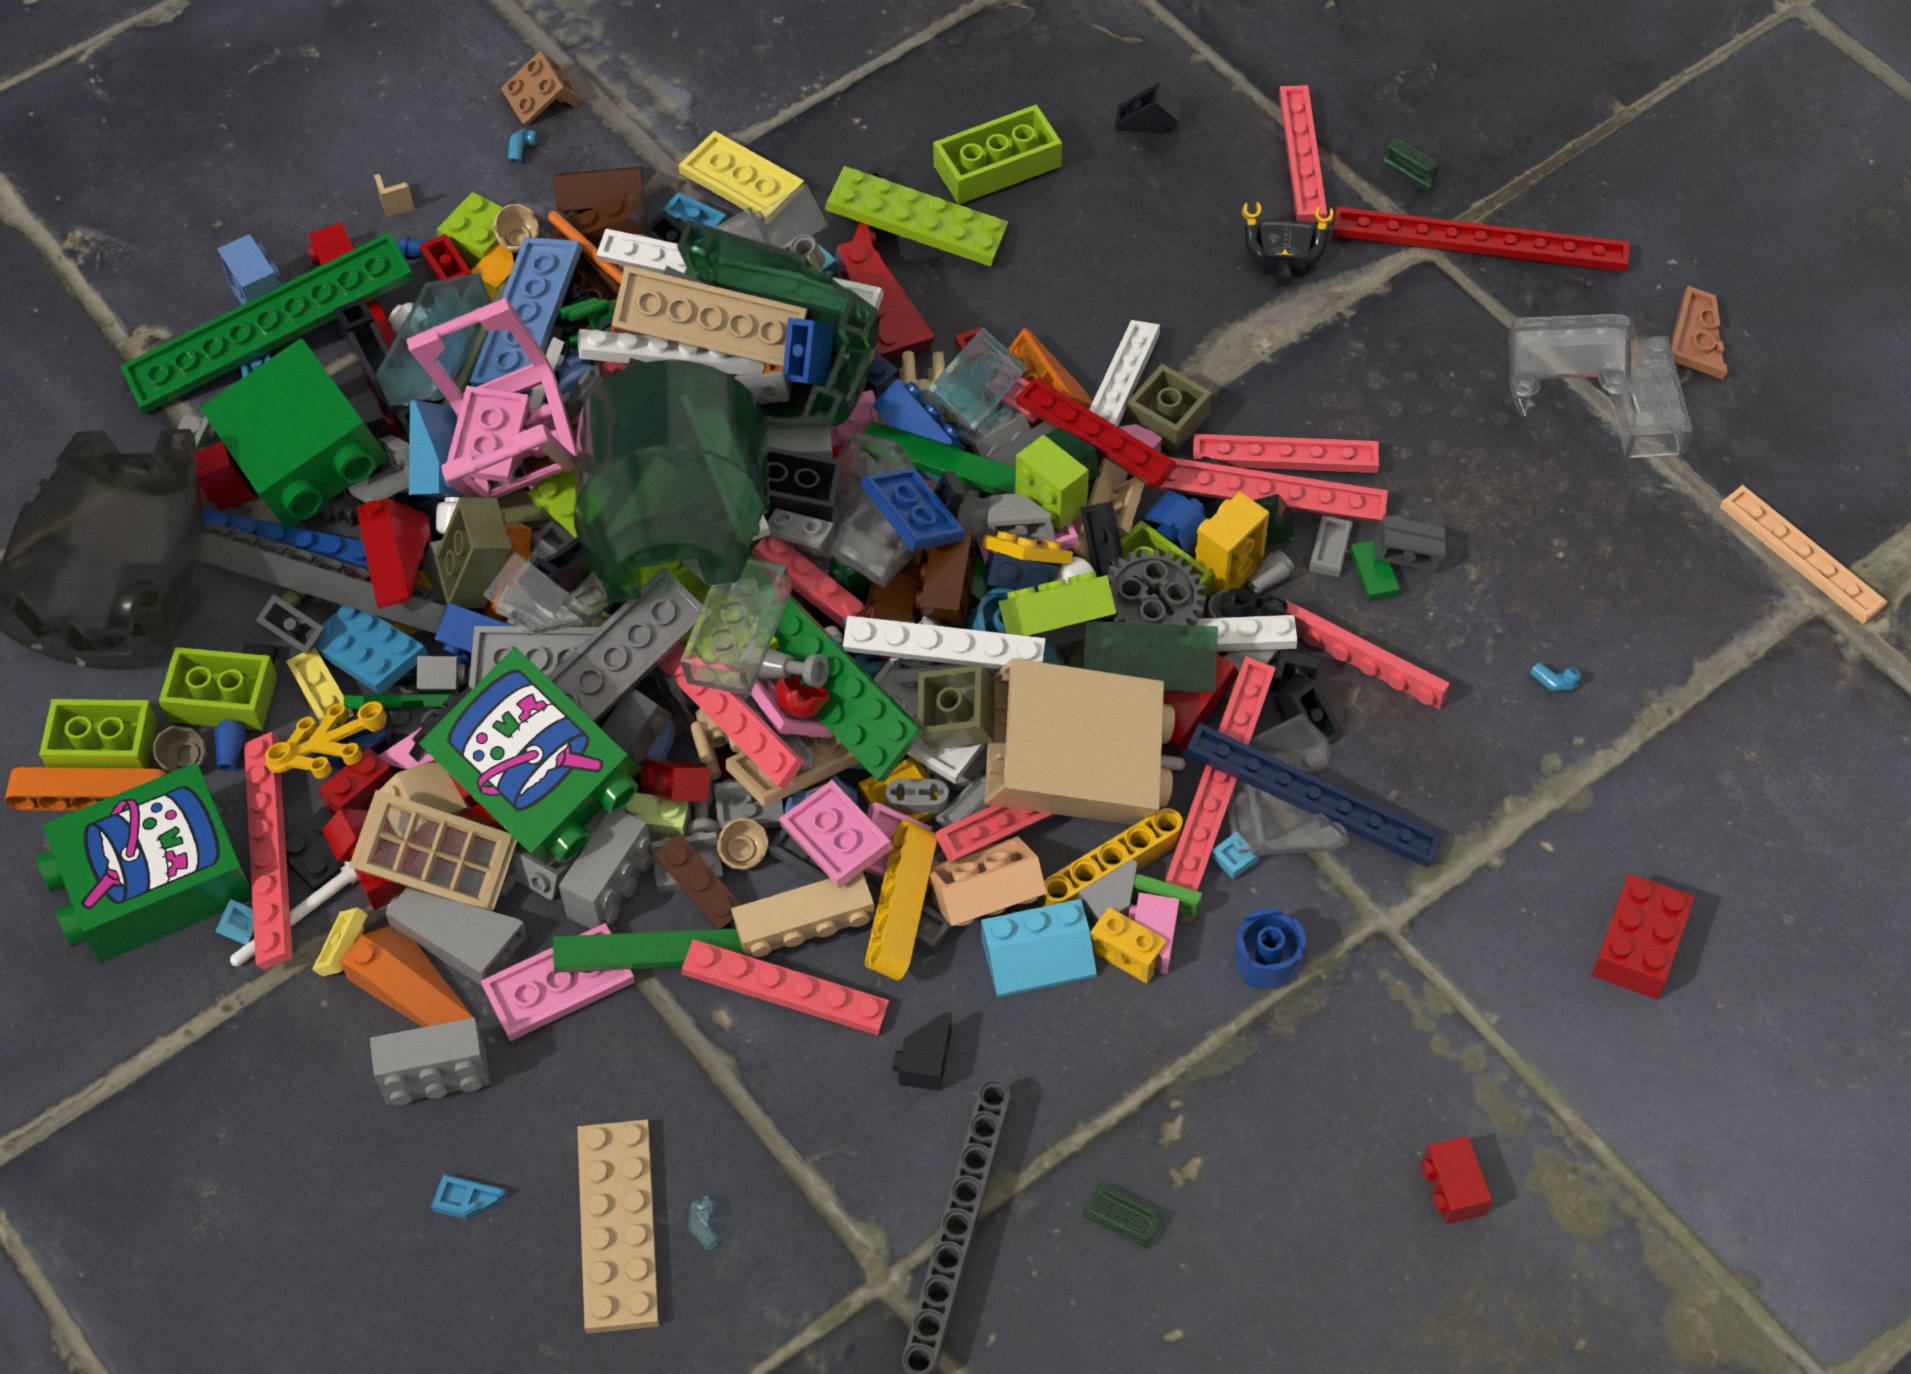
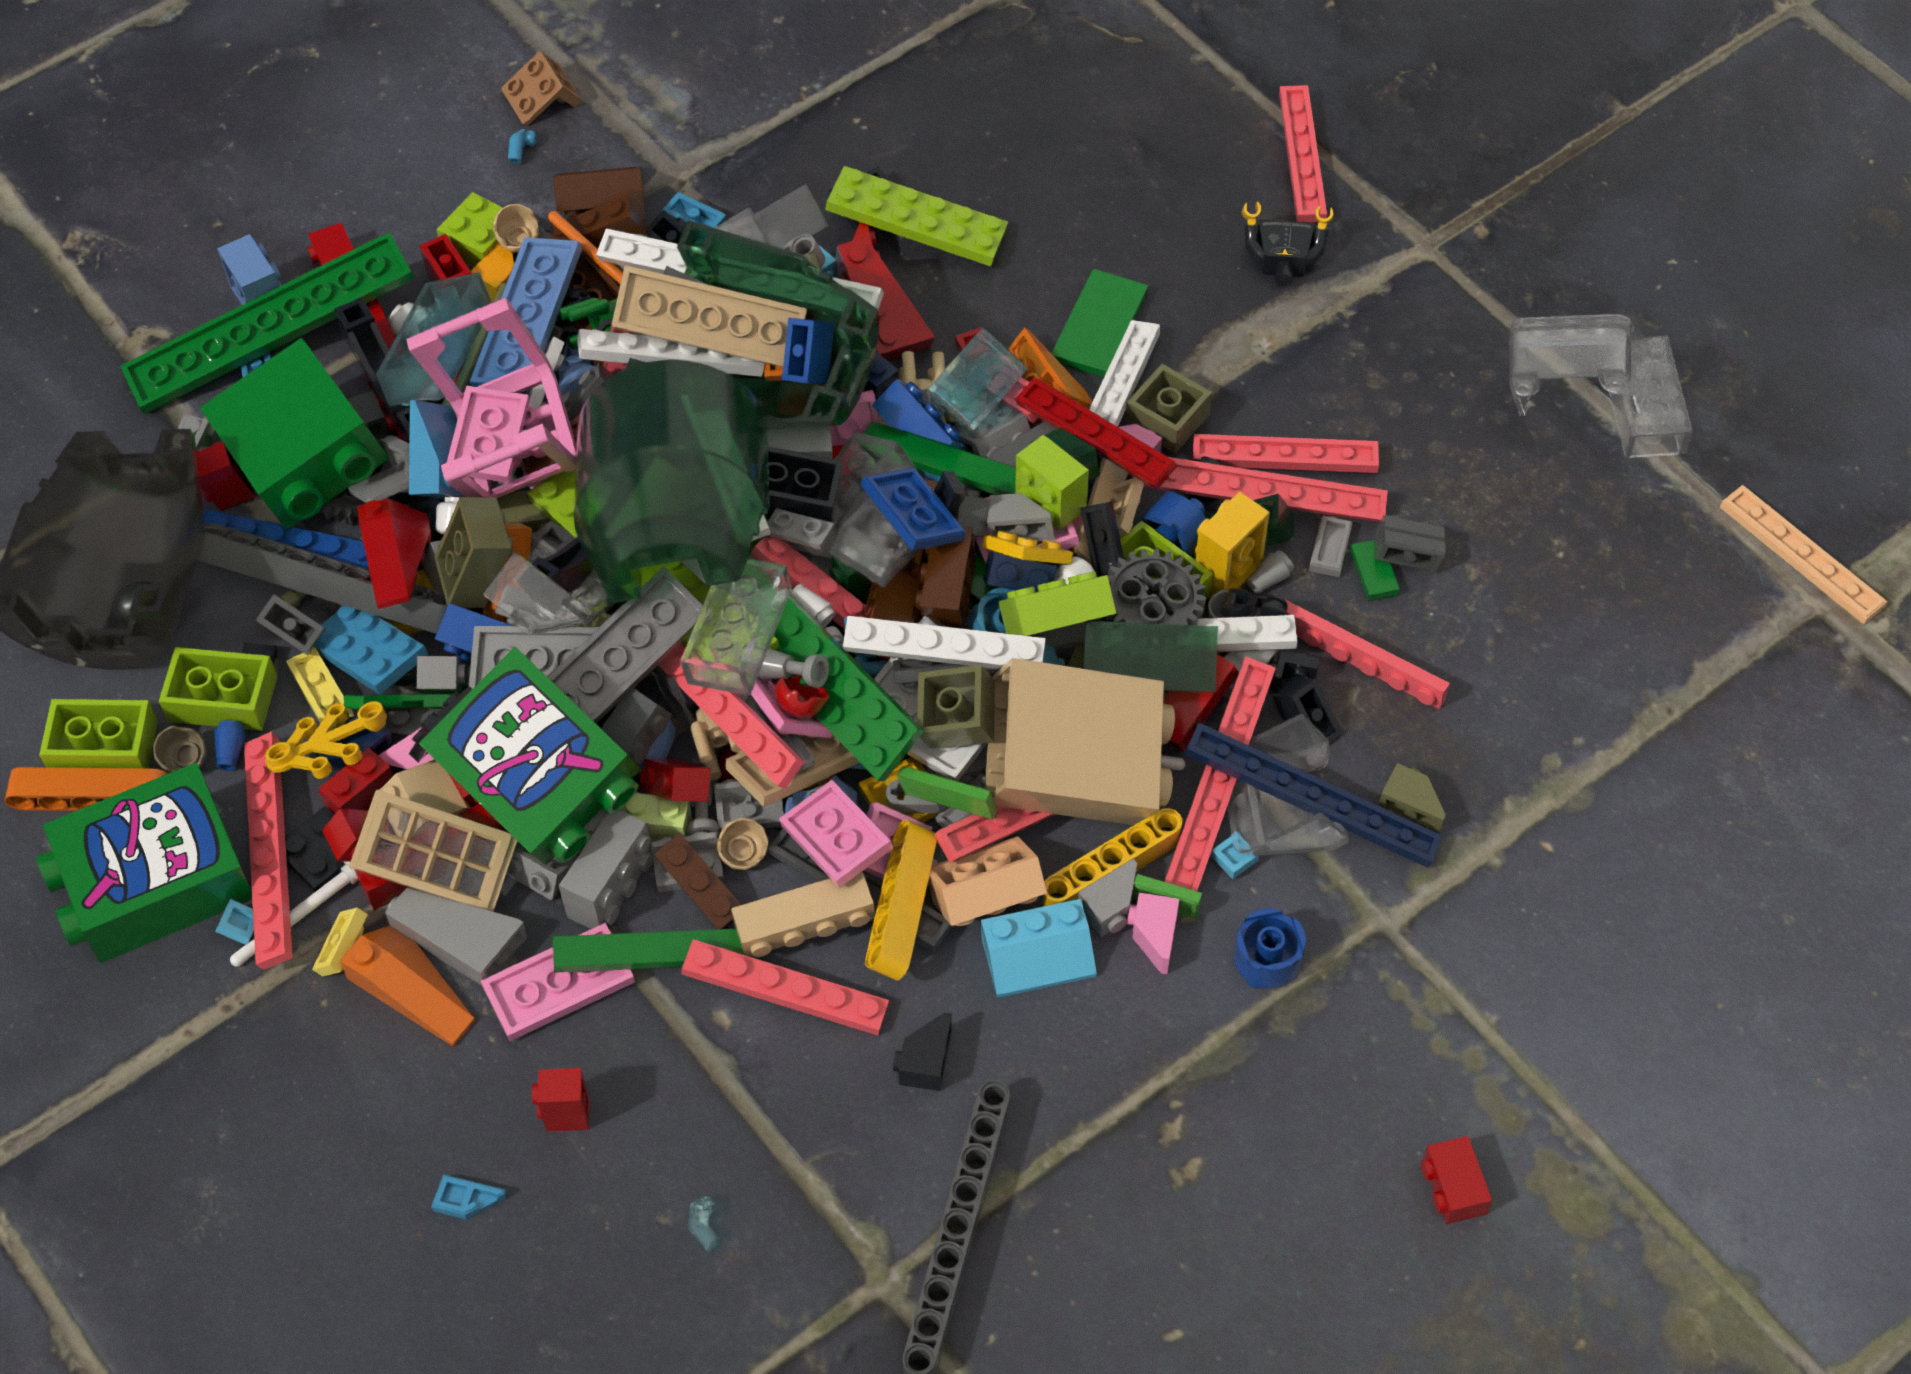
light grey brick [370,1017,490,1106] -> none
tan panel [374,174,415,218] -> none
blue pin [397,236,428,259] -> none
tan plate [577,1119,659,1334] -> none
light yellow plate [678,131,805,224] -> none
light grey bracket [723,370,793,407] -> none
lime brick [933,104,1062,205] -> none
clear green tile [1084,1183,1164,1249] -> none
yellow bracket [1090,908,1166,984] -> none
black slope [1115,82,1182,134] -> none
red plate [1332,207,1630,272] -> none
clear green tile [1384,135,1439,188] -> none
dark azure arm [1530,662,1581,691] -> none
red brick [1592,873,1694,1000] -> none
nougat wing [1666,286,1728,380] -> none
none -> red brick [532,1068,590,1132]
none -> white cone [790,584,836,628]
none -> bright green tile [897,766,998,820]
none -> green tile [1051,269,1148,378]
none -> olive slope [1379,763,1446,834]

